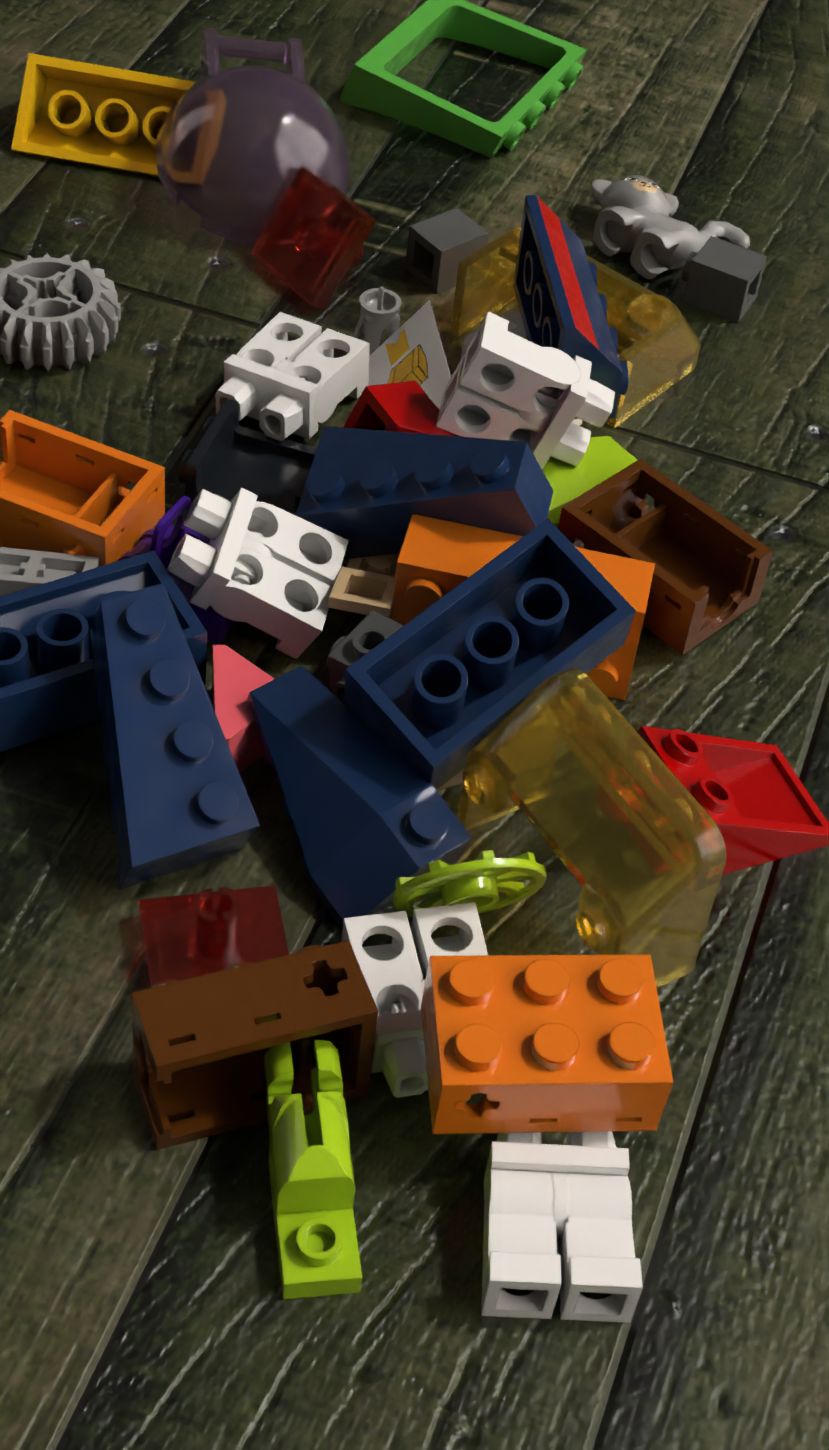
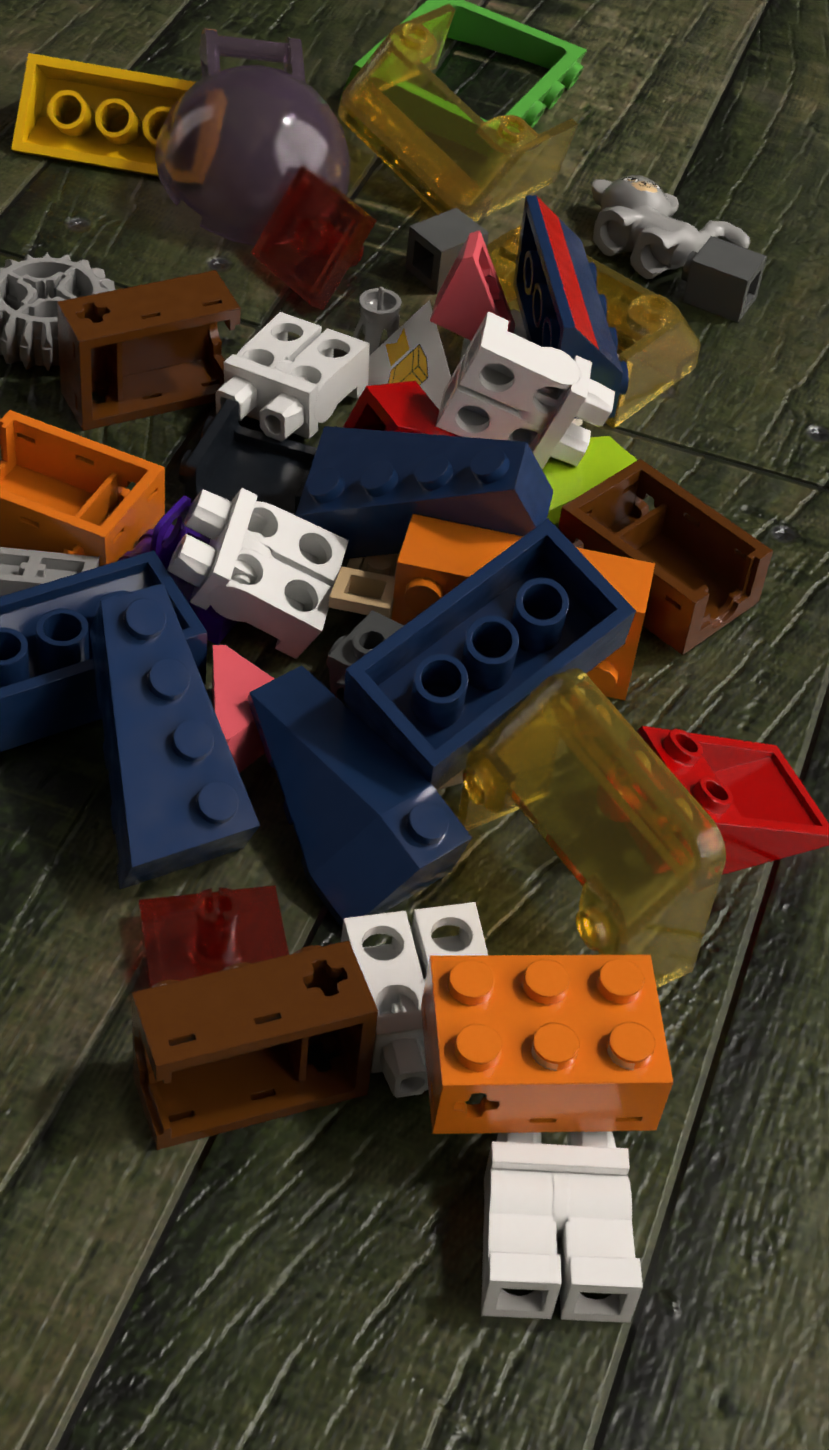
lime plate [264,1039,362,1300] -> none
lime wheel [392,850,546,917] -> none
none -> reddish brown piece [57,270,241,431]
none -> clear yellow windscreen [338,4,578,222]
none -> coral slope [430,230,516,341]

